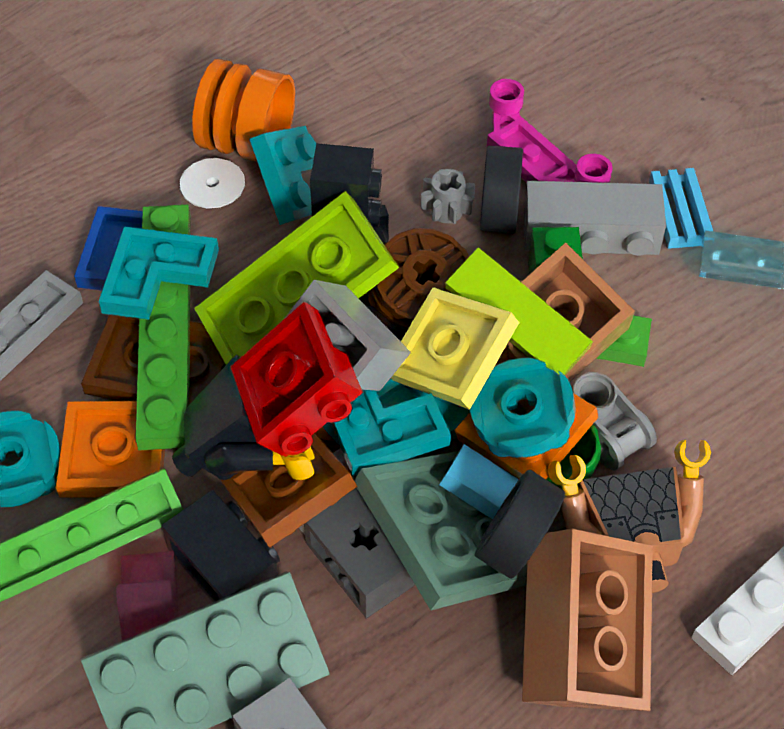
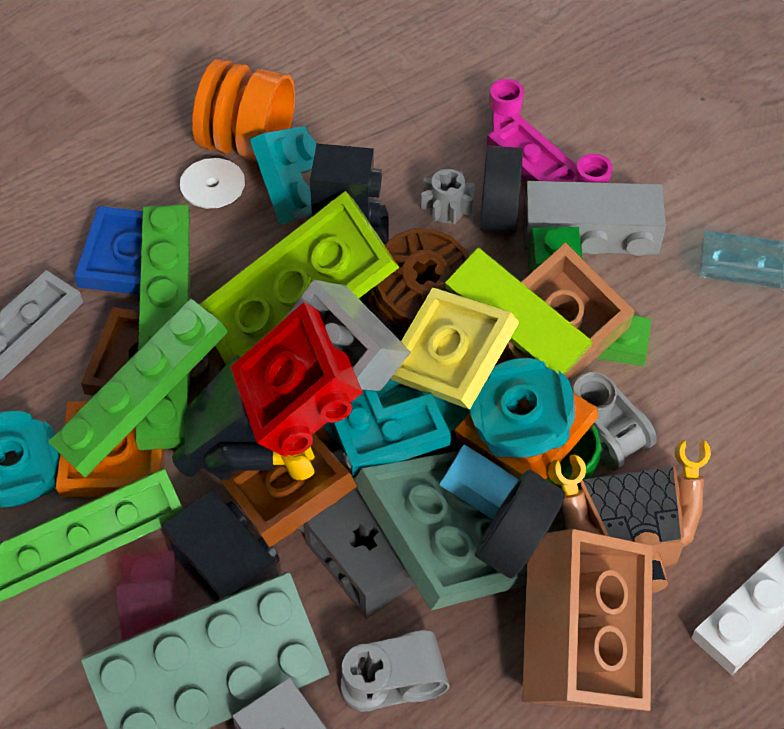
teal plate [99,226,219,320] -> none
medium azure tile [649,168,714,249] -> none
none -> bright green plate [48,299,228,478]
none -> light grey piece [340,630,450,712]

